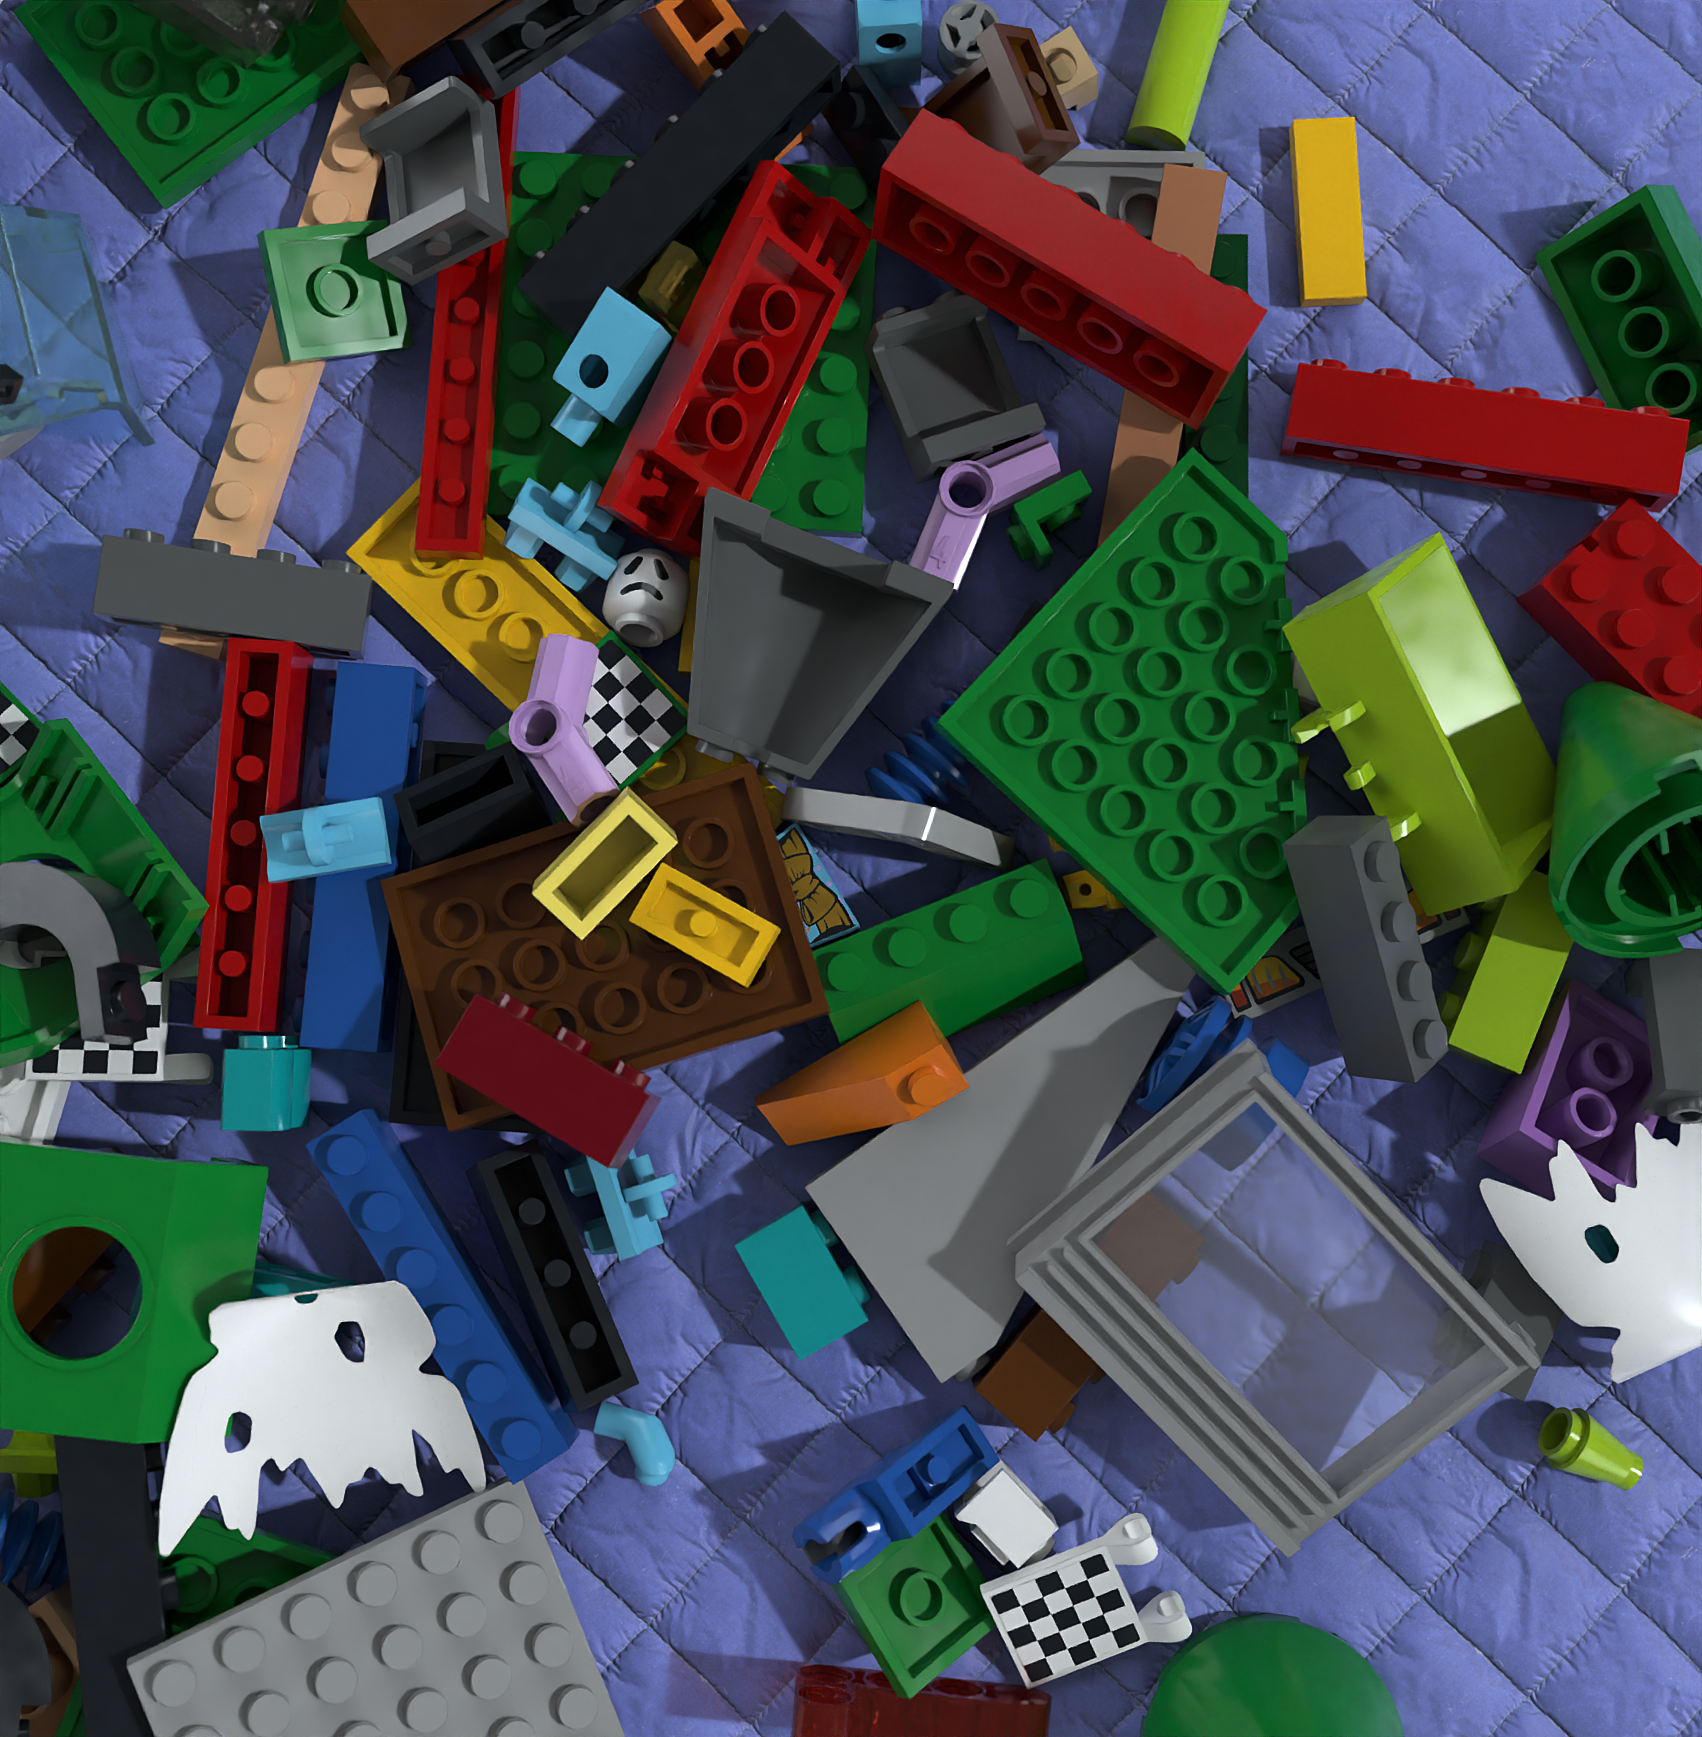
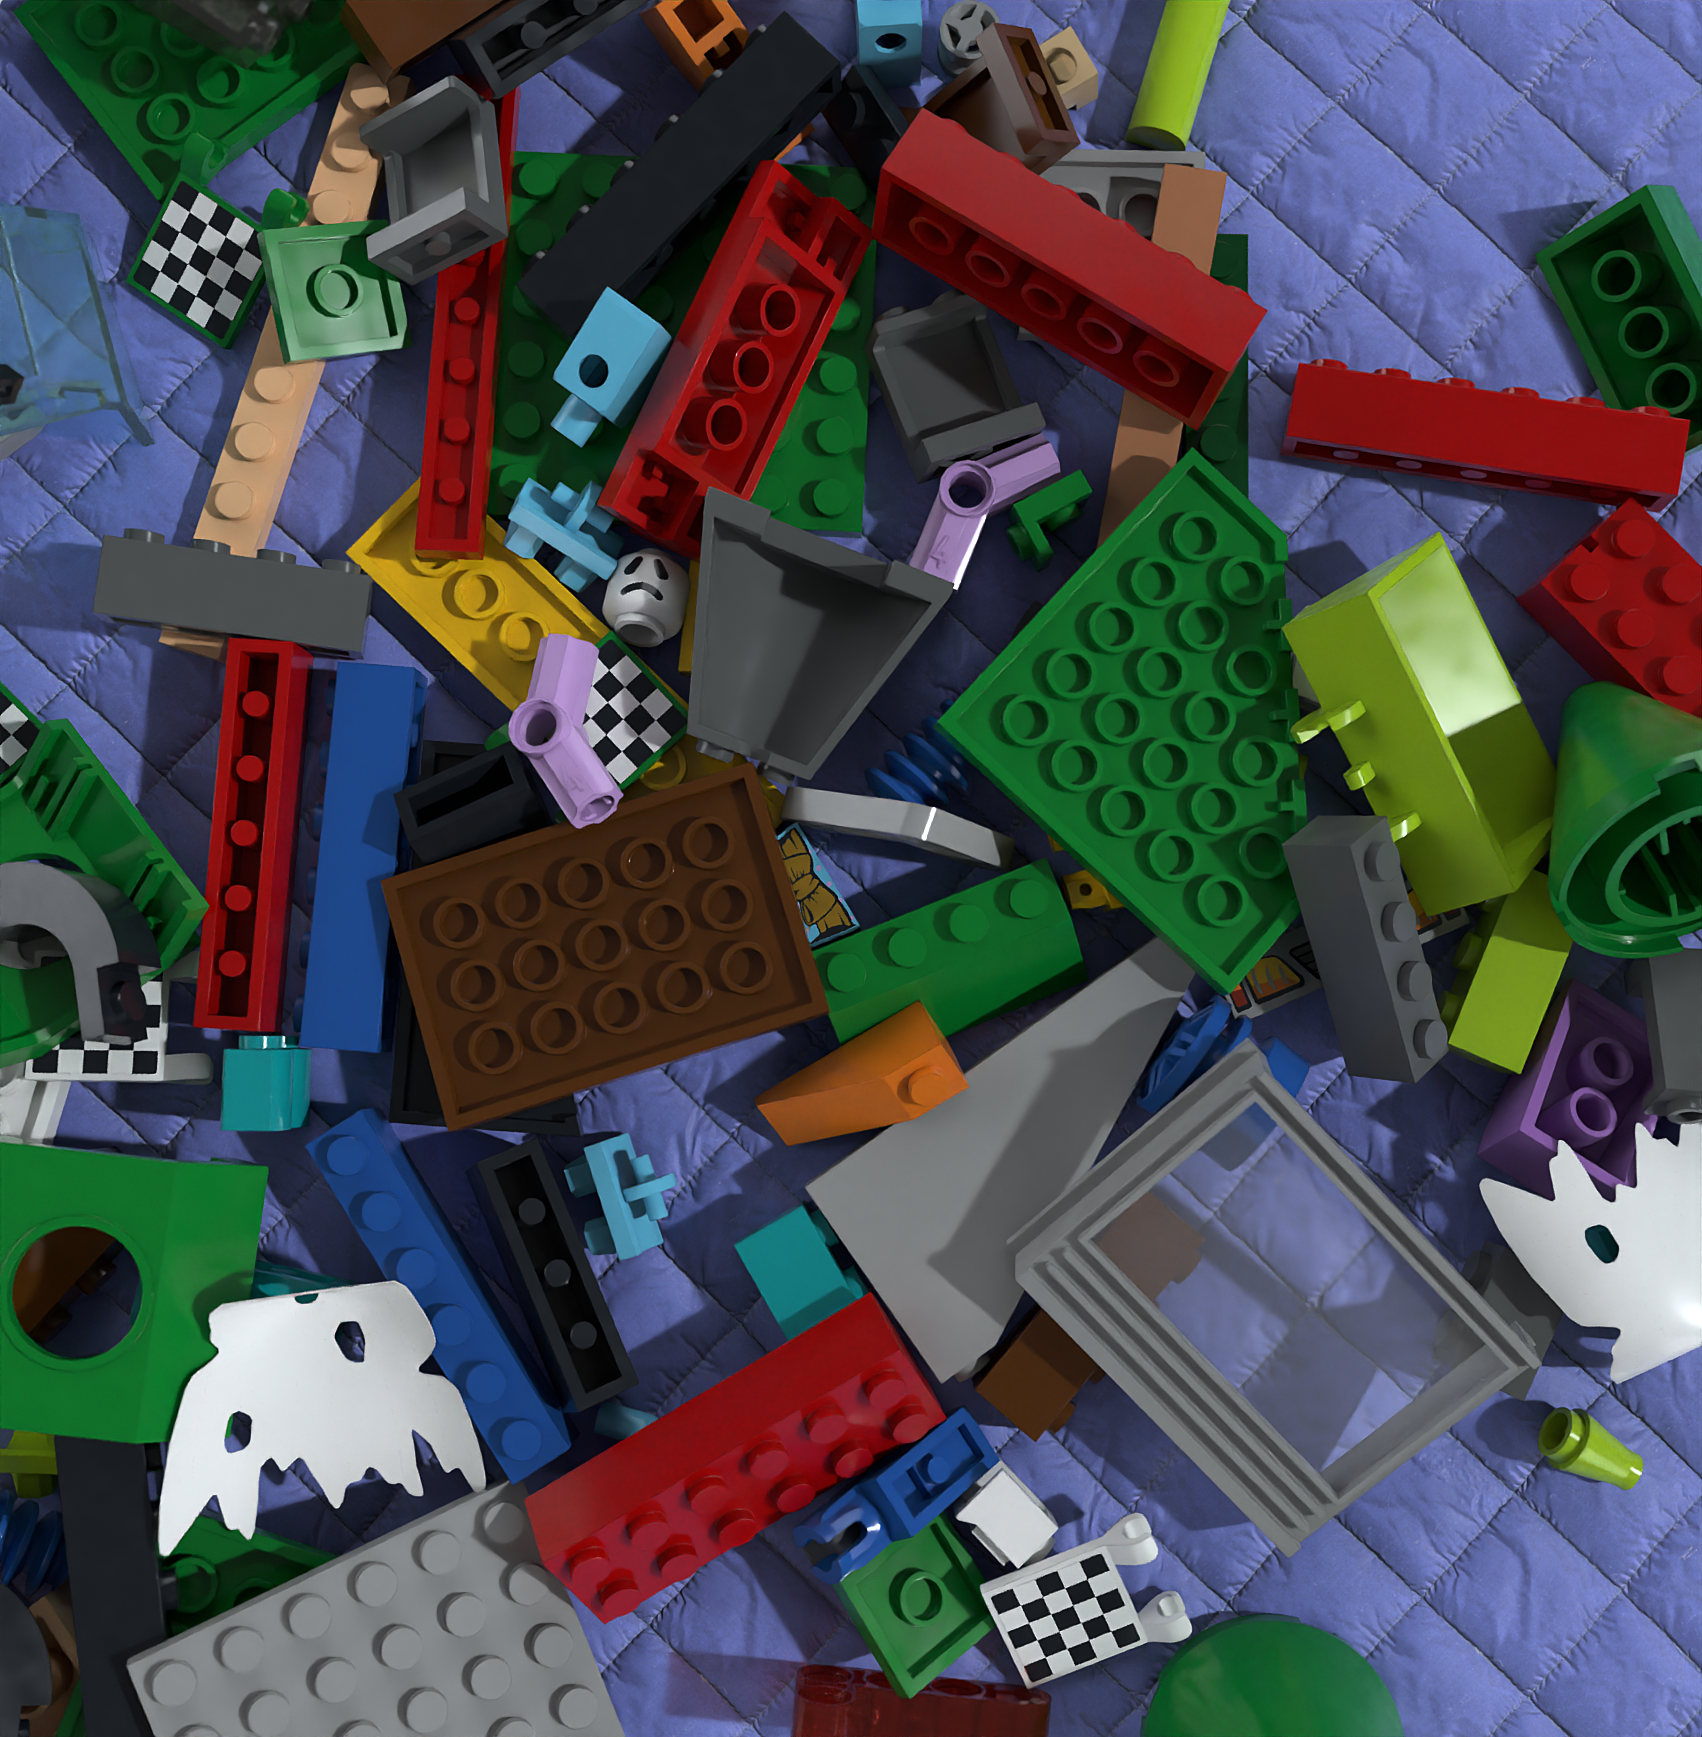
medium azure hips [259,797,392,883] -> none
dark red brick [434,991,662,1169] -> none
light yellow piece [532,786,678,940] -> none
yellow plate [629,862,781,988] -> none
clear yellow plate [638,241,707,333] -> none
yellow tile [1289,117,1367,307] -> none
none -> flag [126,133,310,350]
none -> red brick [524,1292,947,1625]

